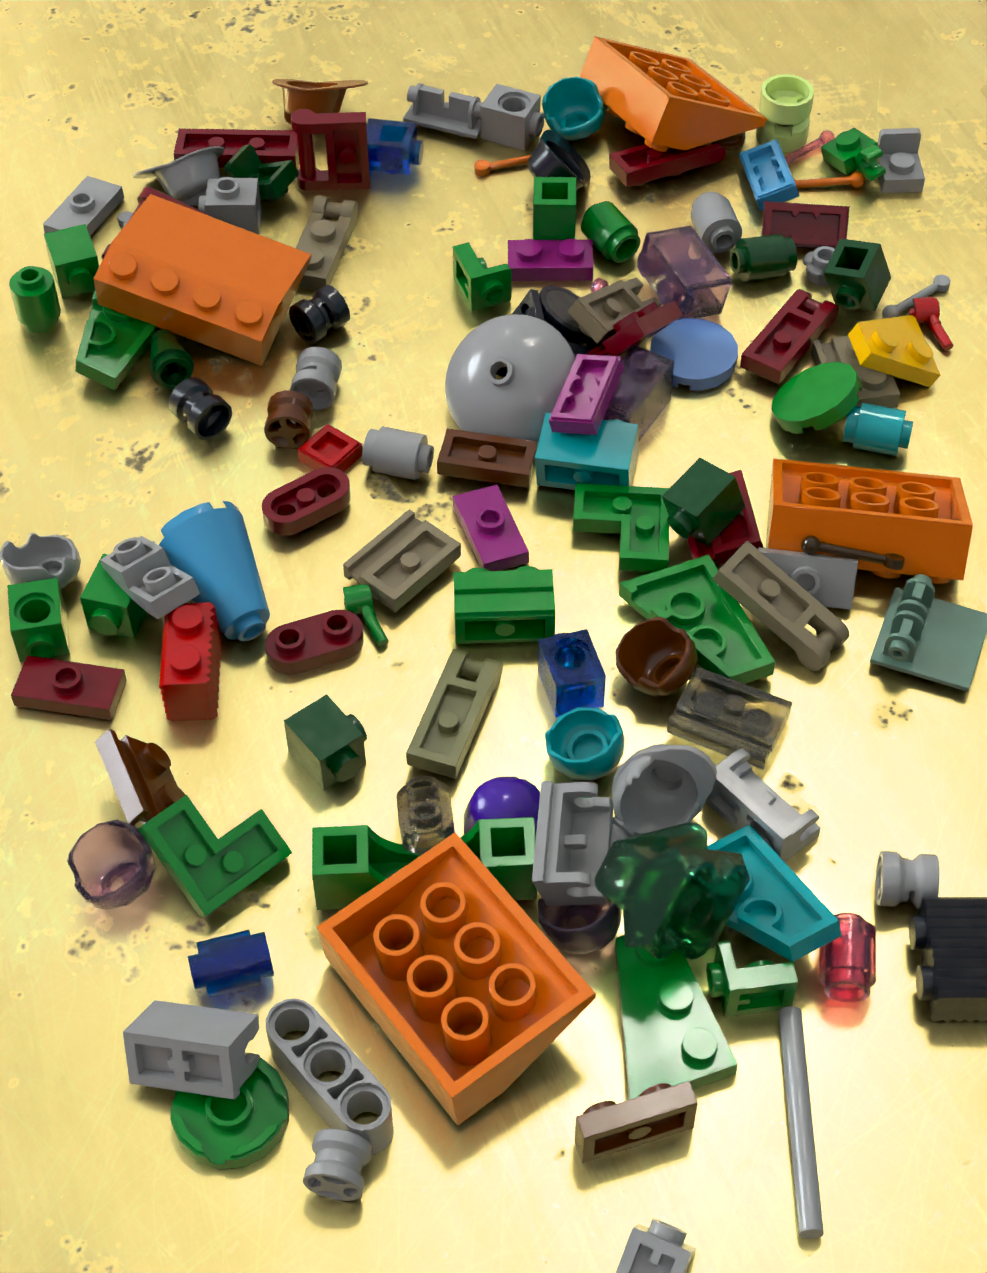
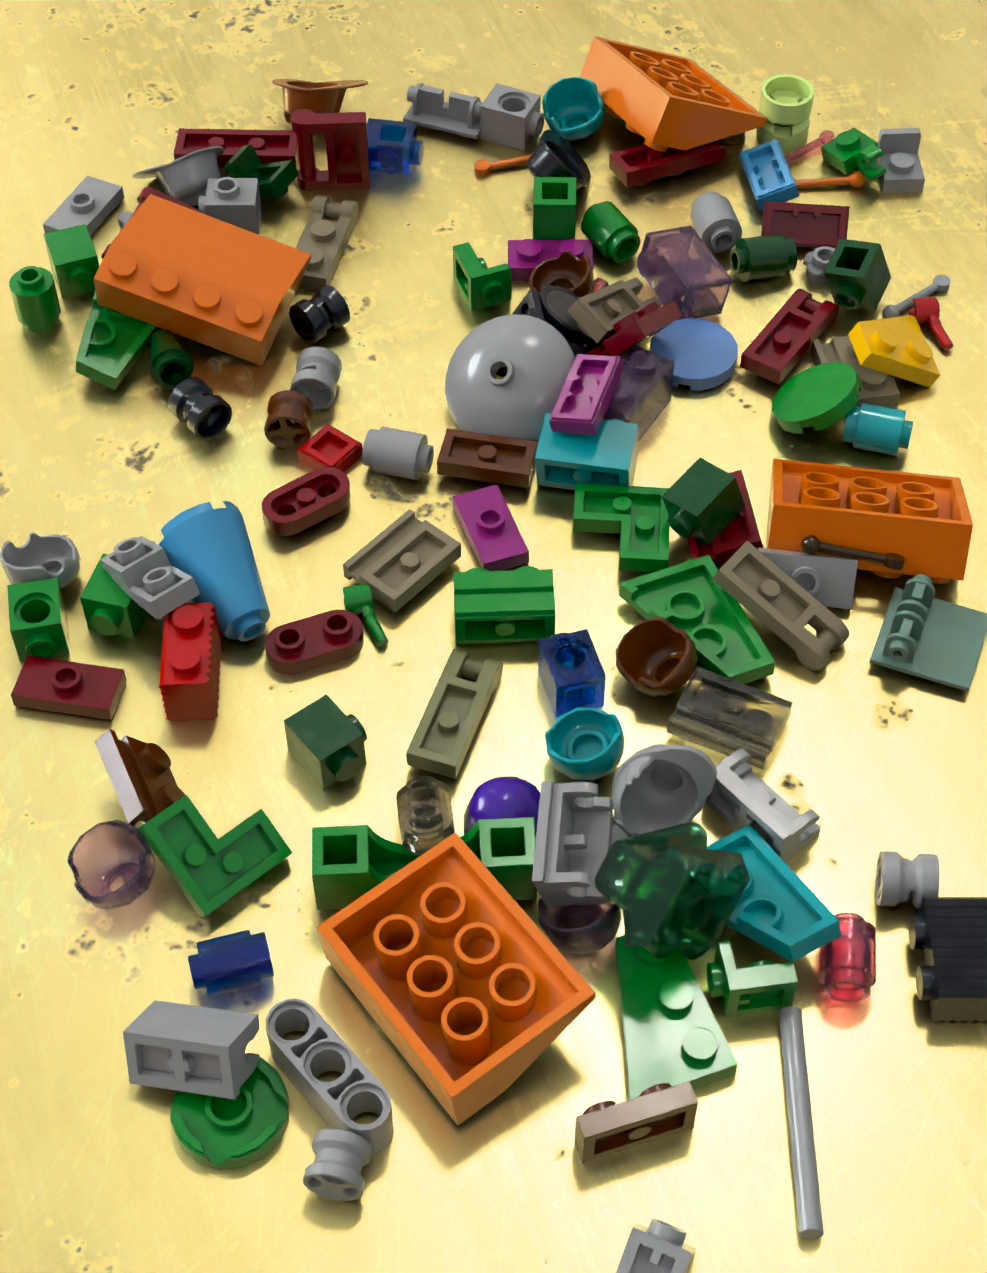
none -> reddish brown hair [528,250,594,297]

